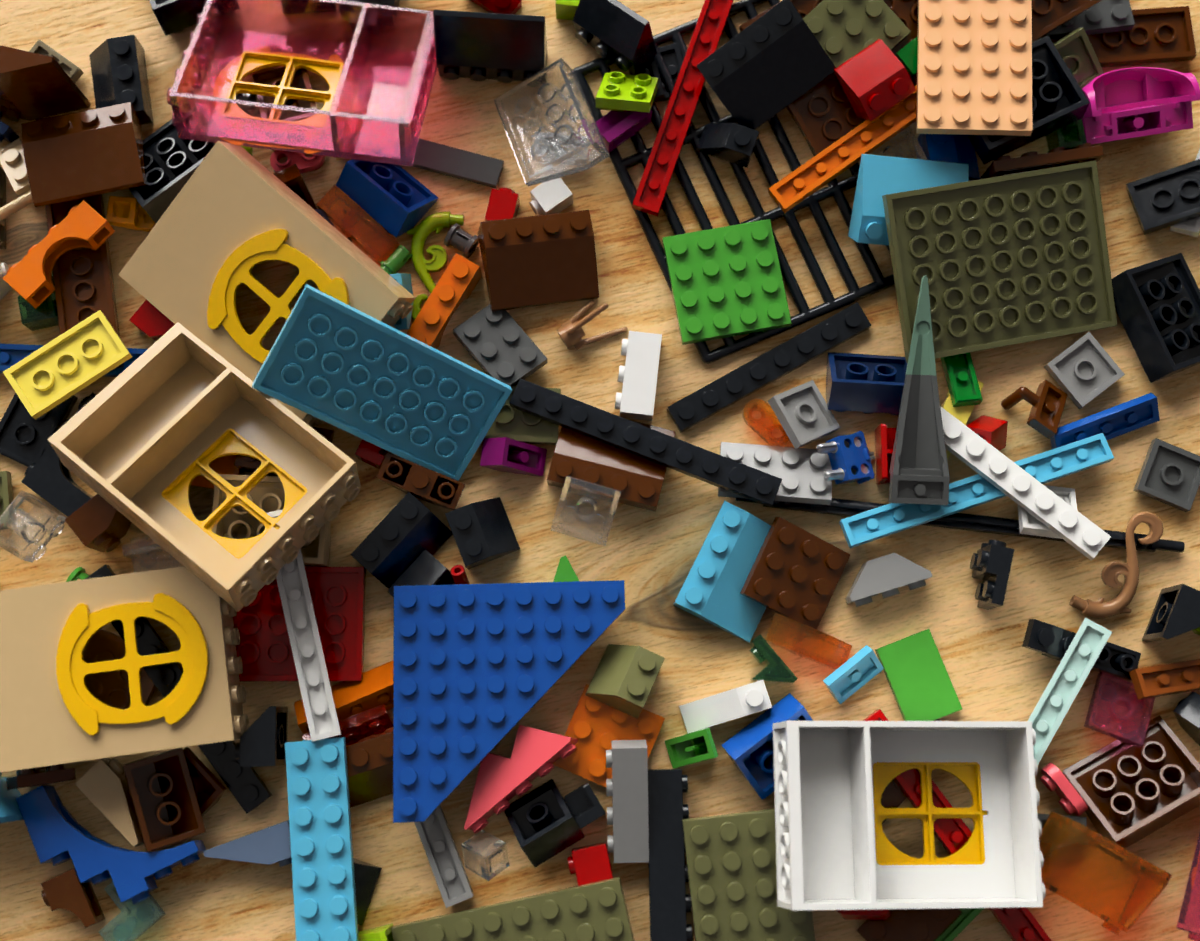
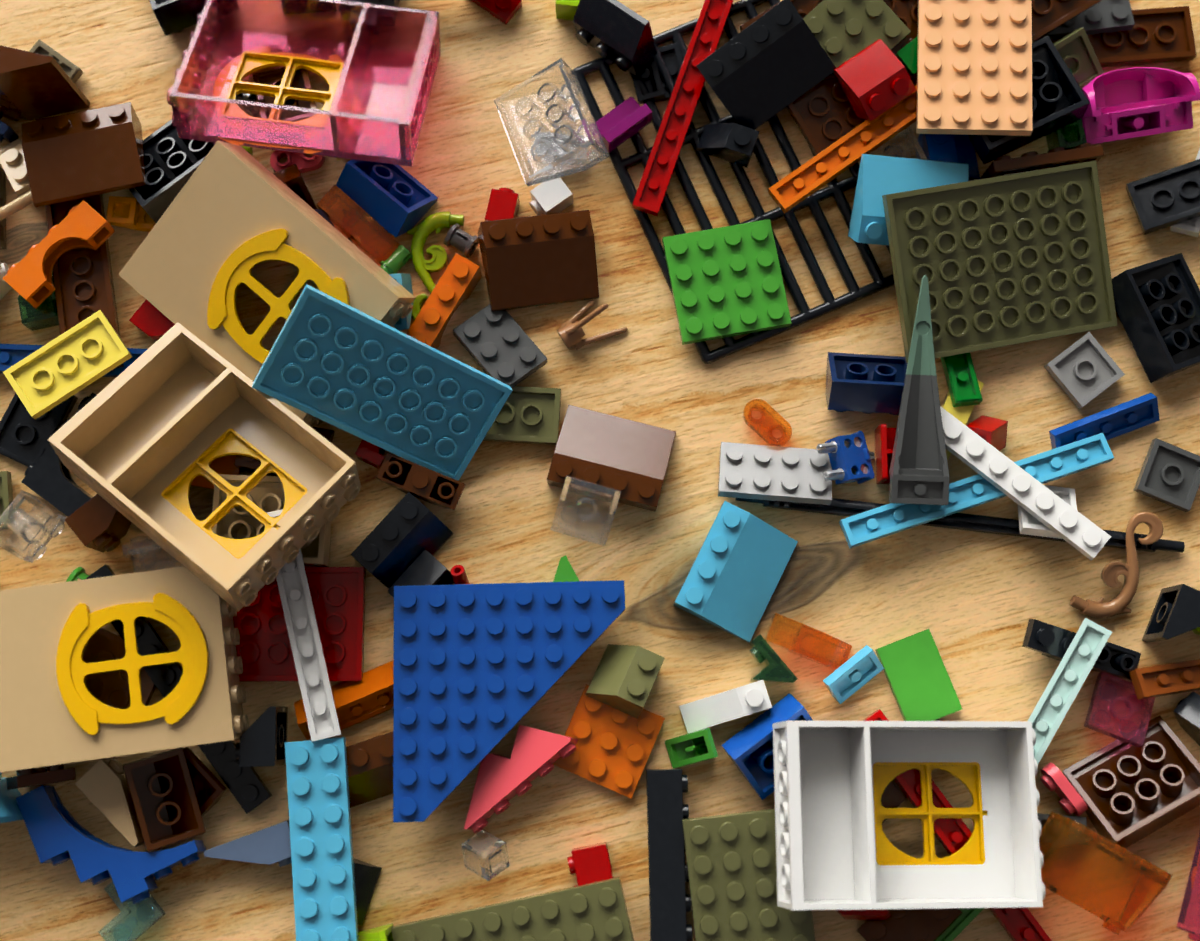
reddish brown arch [41,868,105,928] -> none
black slope [89,35,153,125] -> none
clear red plate [302,704,393,745] -> none
dark grey tile [393,133,504,189] -> none
light grey plate [414,805,474,908] -> none
black slope [433,10,548,85] -> none
black slope [445,497,520,570] -> none
magenta slope [480,437,547,477] -> none
black slope [504,779,585,867] -> none
black plate [509,378,782,507] -> none
black panel [564,782,606,829] -> none
lime plate [595,71,659,113] -> none
light grey brick [606,740,649,863] -> none
white brick [615,331,662,421] -> none
black plate [667,302,871,433] -> none
reddish brown plate [740,517,850,631] -> none
light grey plate [768,380,840,449] -> none
light grey slope [845,553,933,607] -> none
black plate [970,540,1014,610] -> none
reddish brown plate [1001,380,1068,439] -> none

